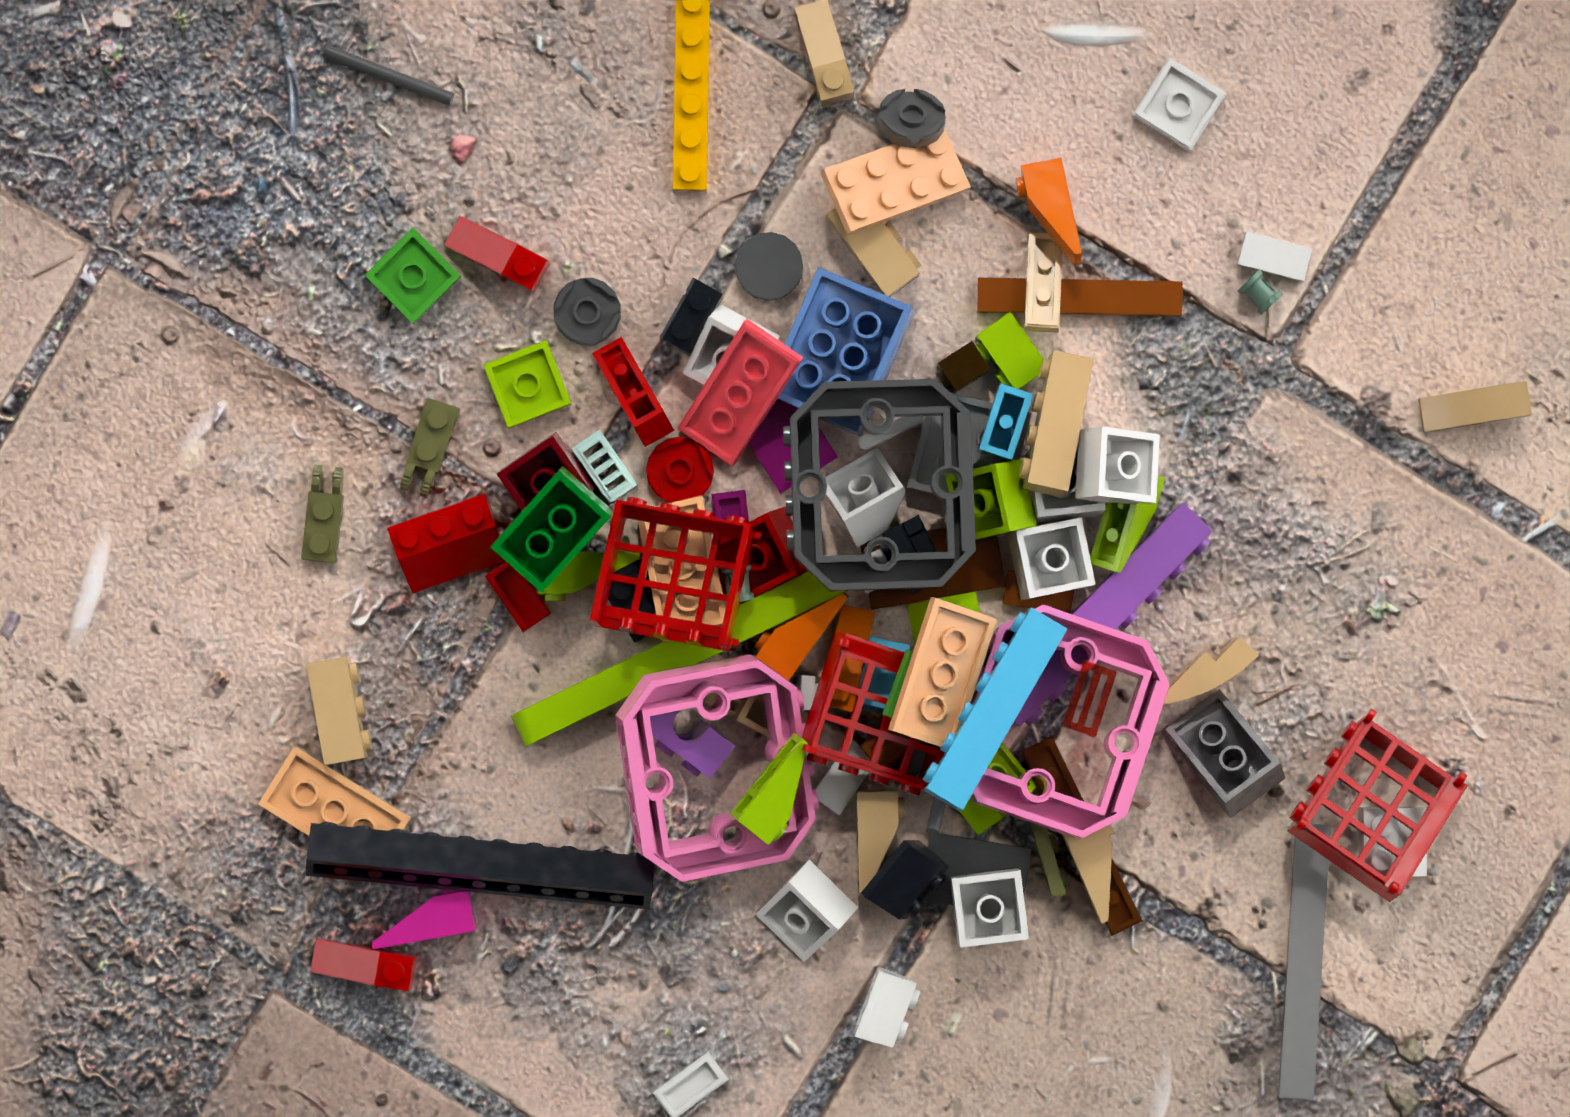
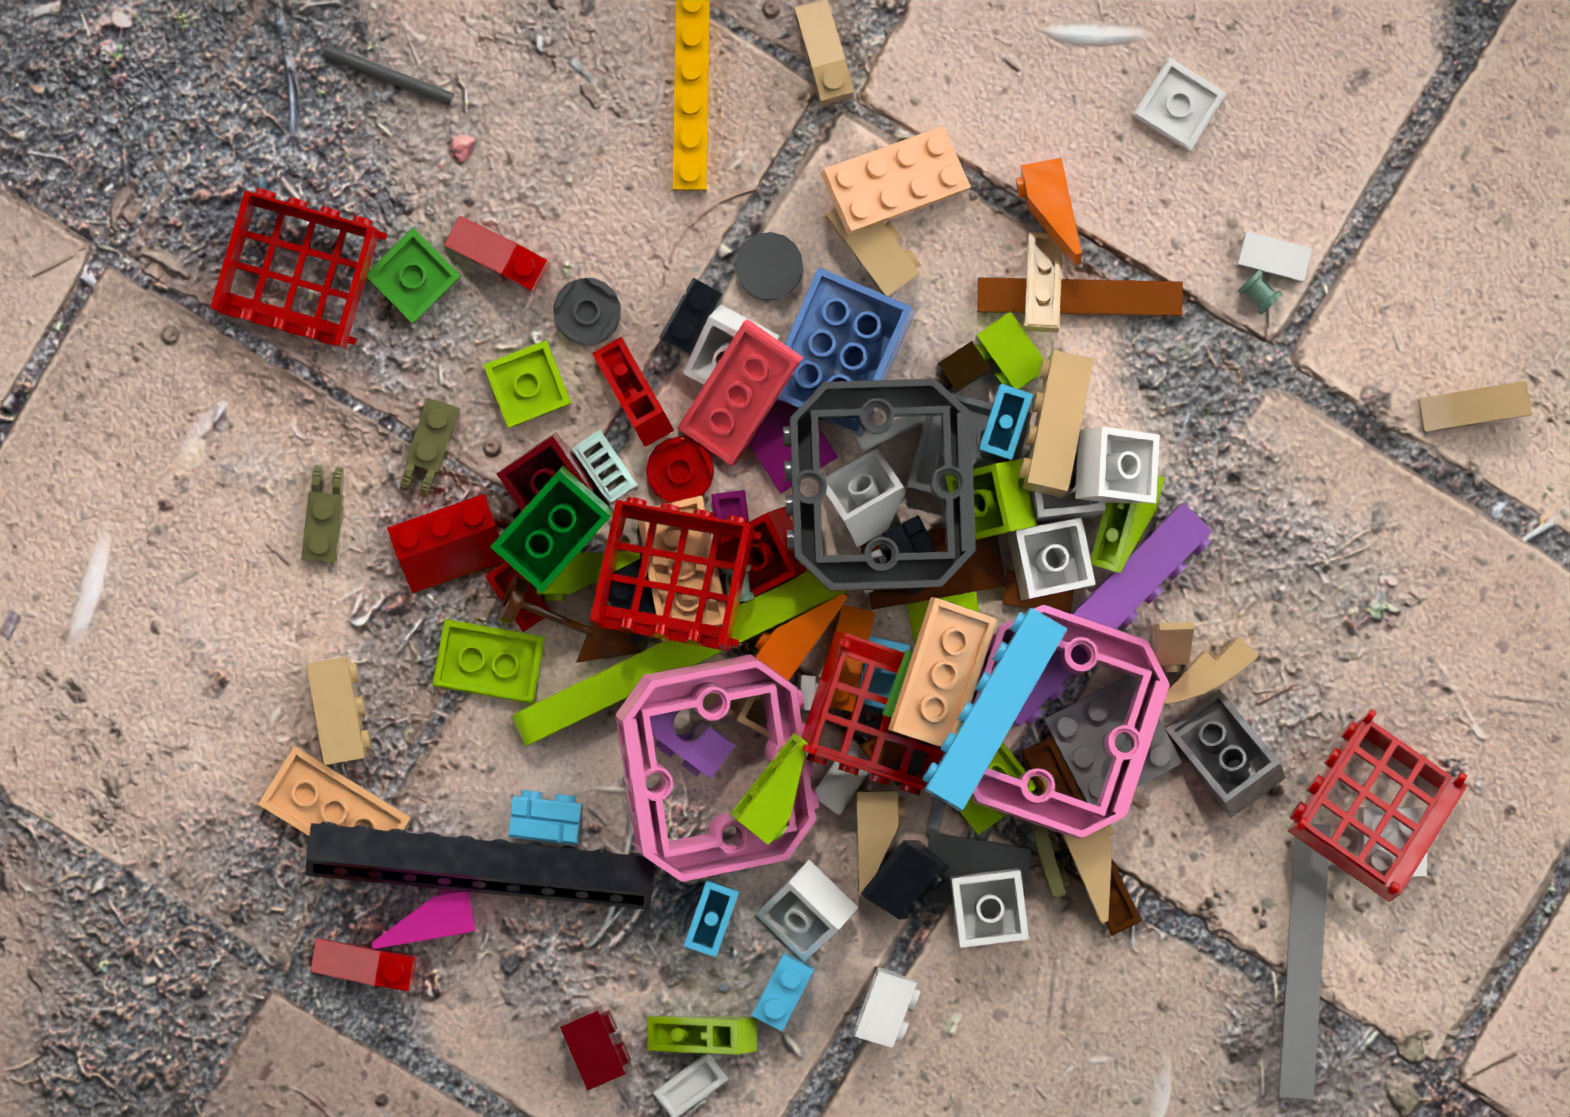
dark grey tile [878,89,946,148] -> none
clear red tile [1061,660,1117,738] -> none
none -> red window [210,188,388,349]
none -> lime tile [432,619,546,704]
none -> reddish brown piece [498,576,642,663]
none -> medium azure brick [508,790,583,845]
none -> dark red brick [560,1005,631,1091]
none -> lime slope [647,1016,757,1055]
none -> medium azure brick [684,879,739,957]
none -> medium azure brick [752,952,814,1031]
none -> light grey plate [1043,675,1182,806]
none -> tan slope [1150,622,1194,672]

